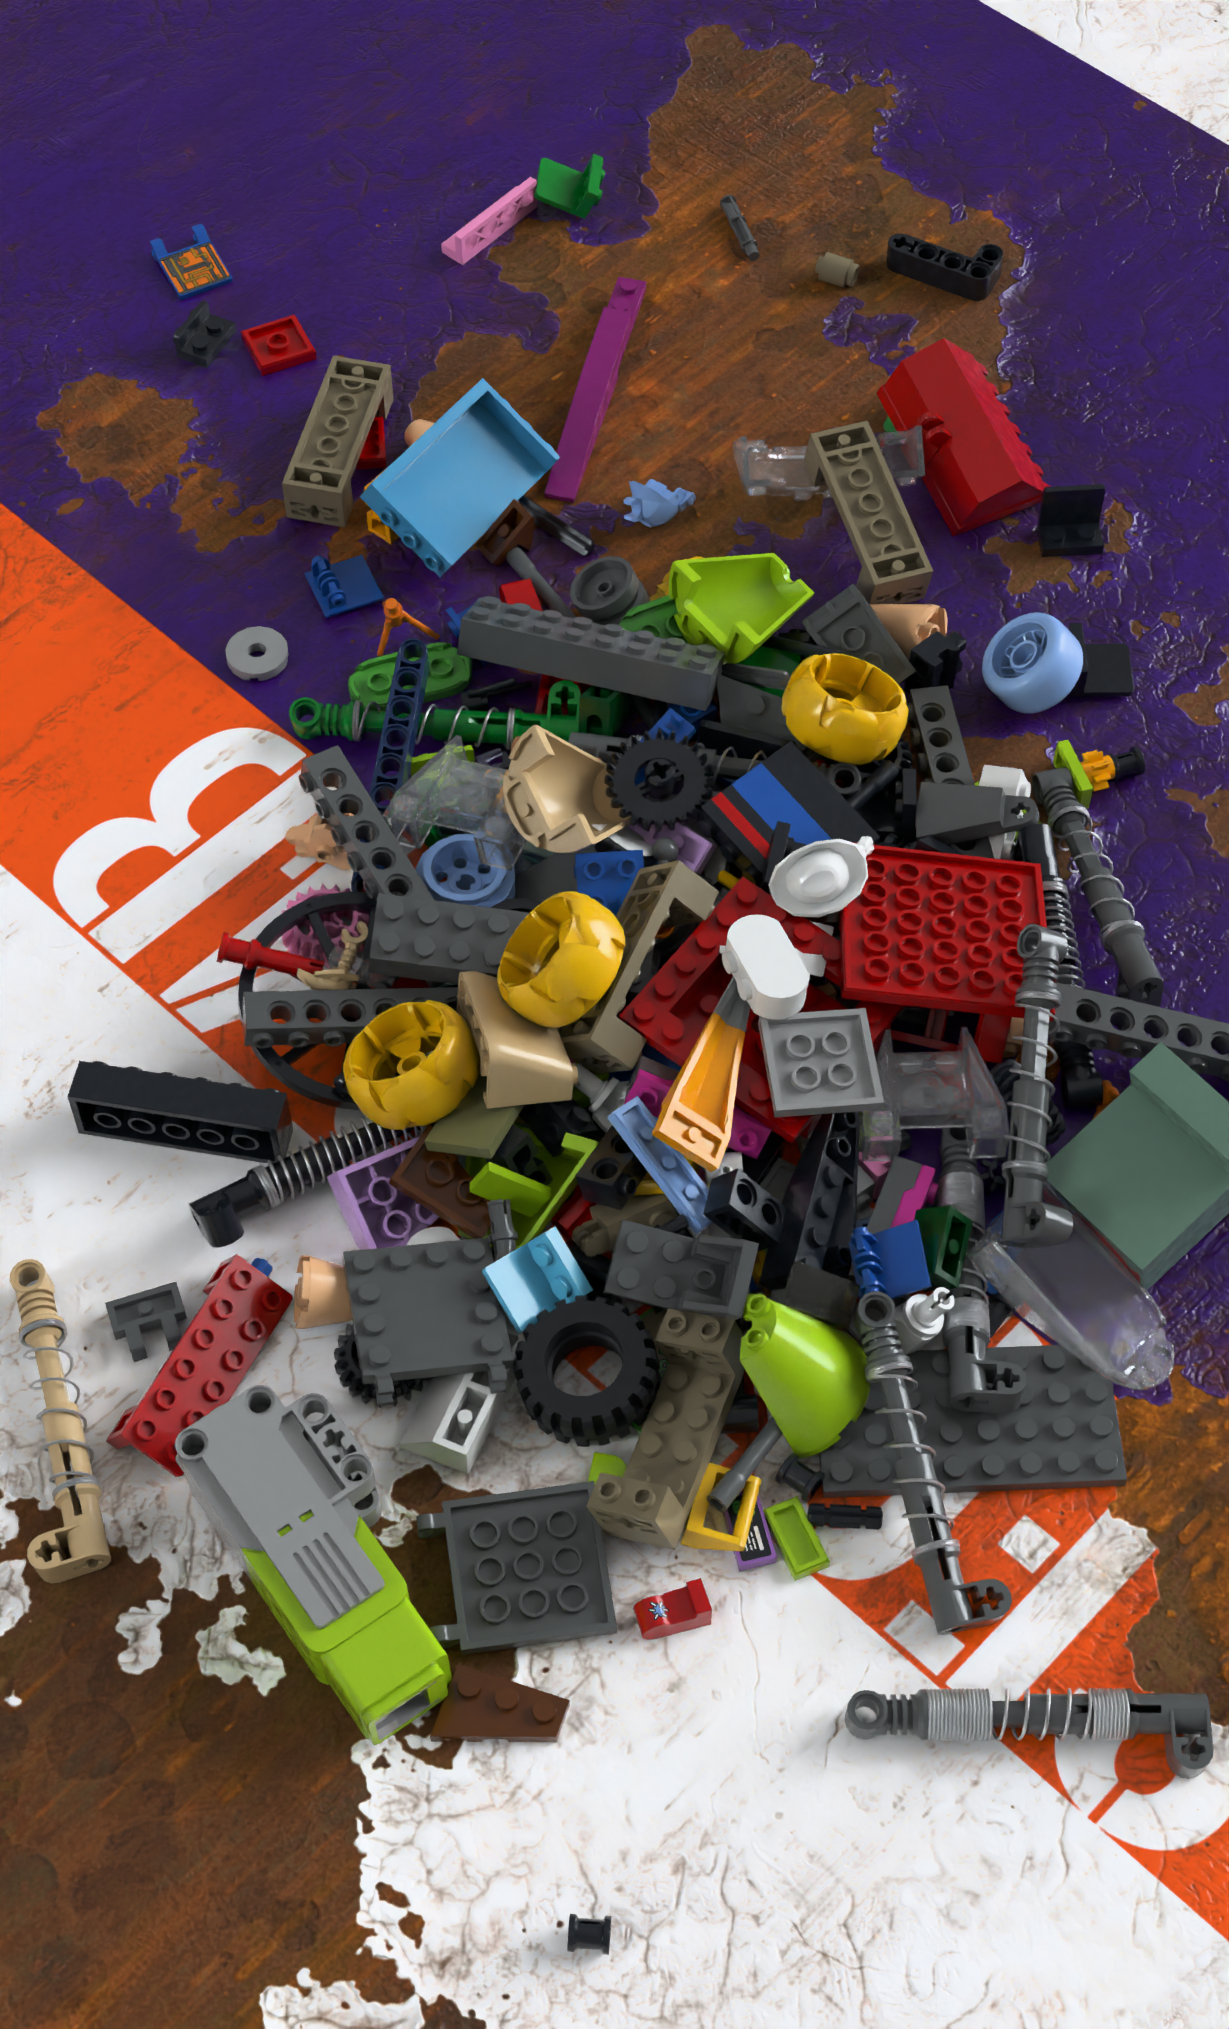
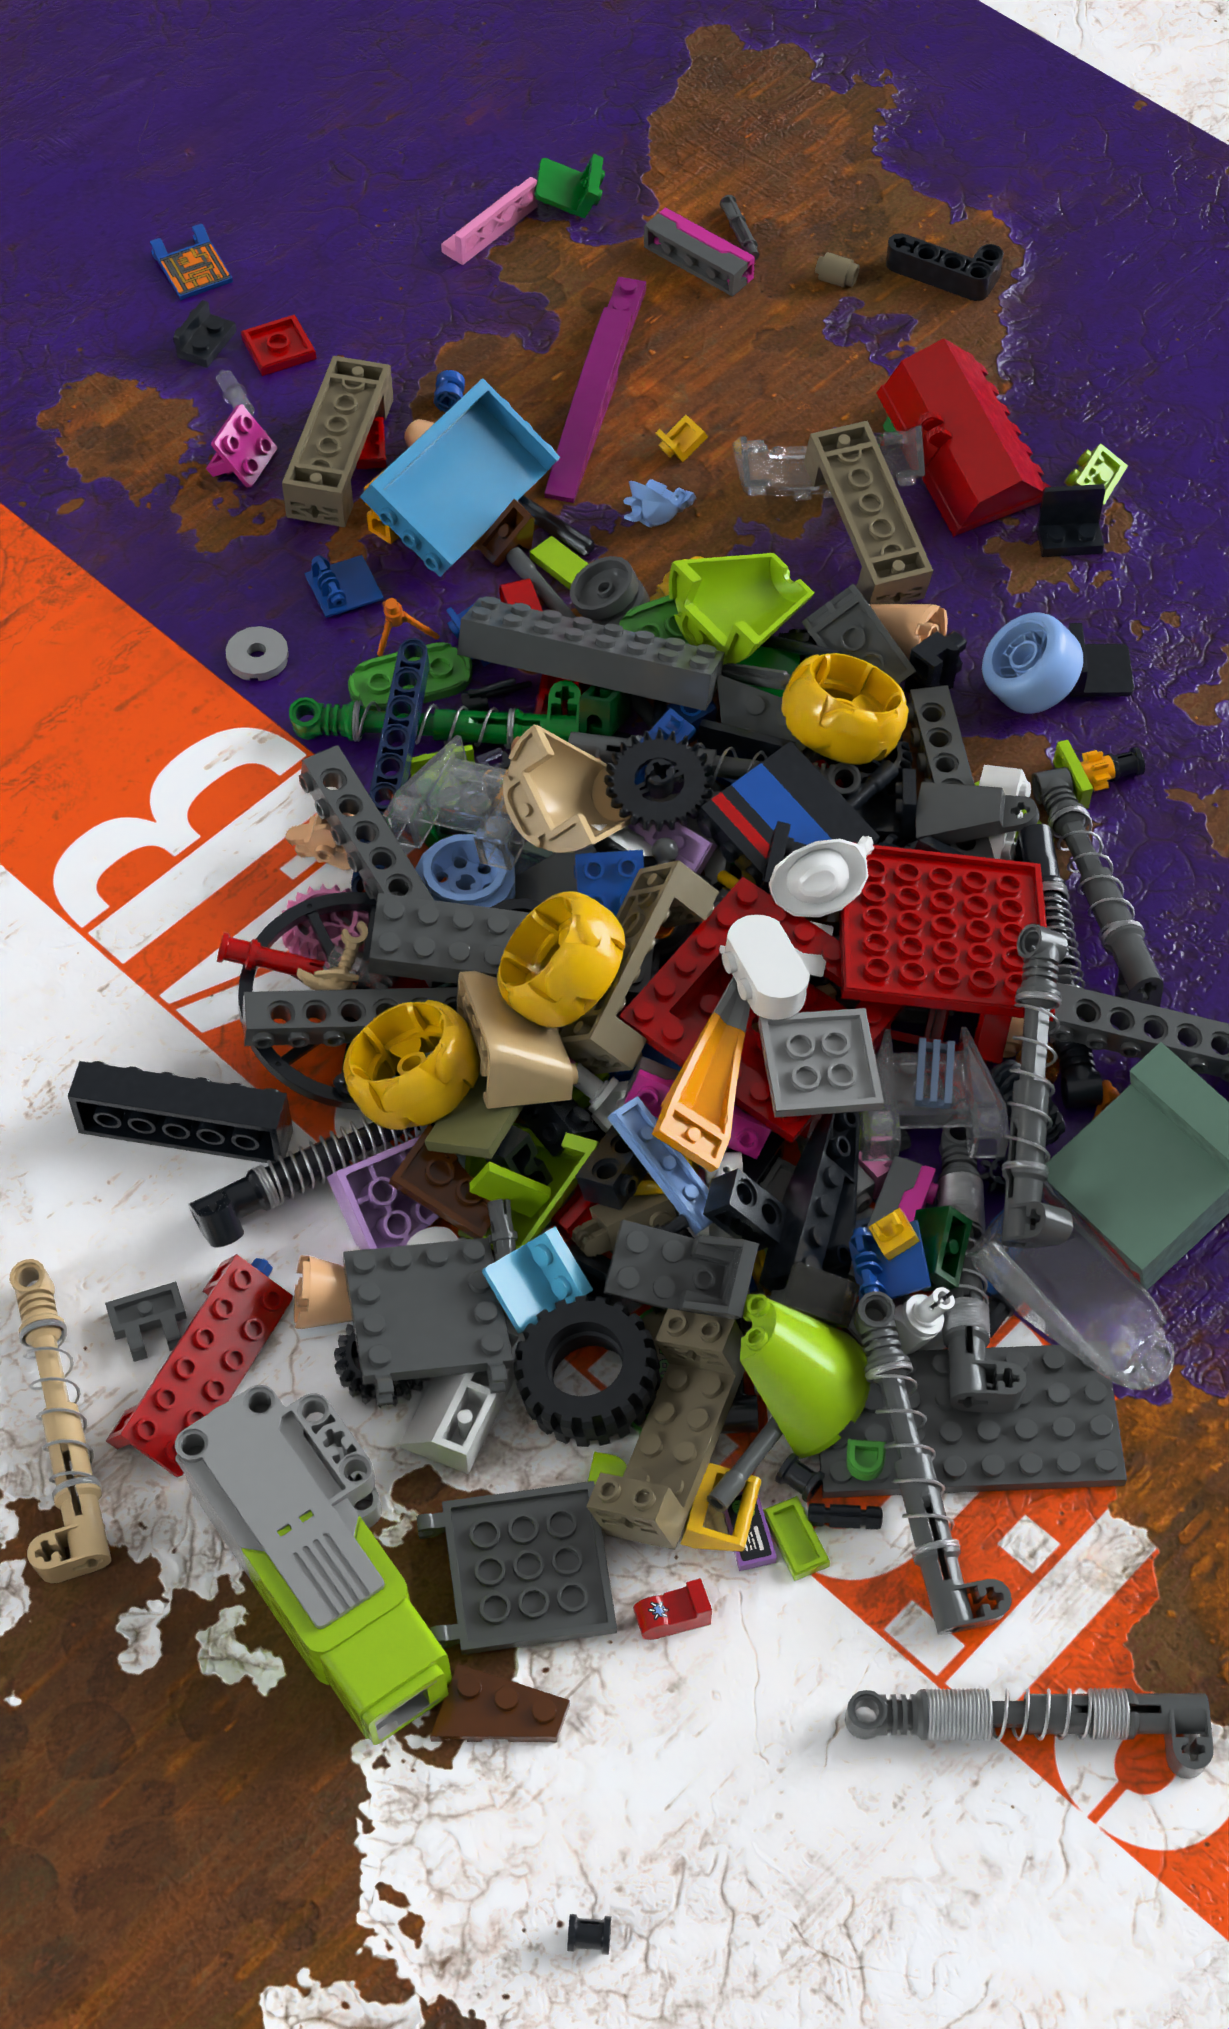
none -> dark pink bracket [206,404,277,488]
none -> clear axle [216,369,255,415]
none -> blue wheel [434,370,465,412]
none -> lime tile [529,536,588,590]
none -> dark grey piece [644,207,755,297]
none -> yellow bracket [656,415,708,462]
none -> bright green tile [846,1439,886,1481]
none -> yellow tile [868,1208,920,1261]
none -> sand blue tile [914,1038,955,1109]
none -> lime bracket [1064,443,1128,505]

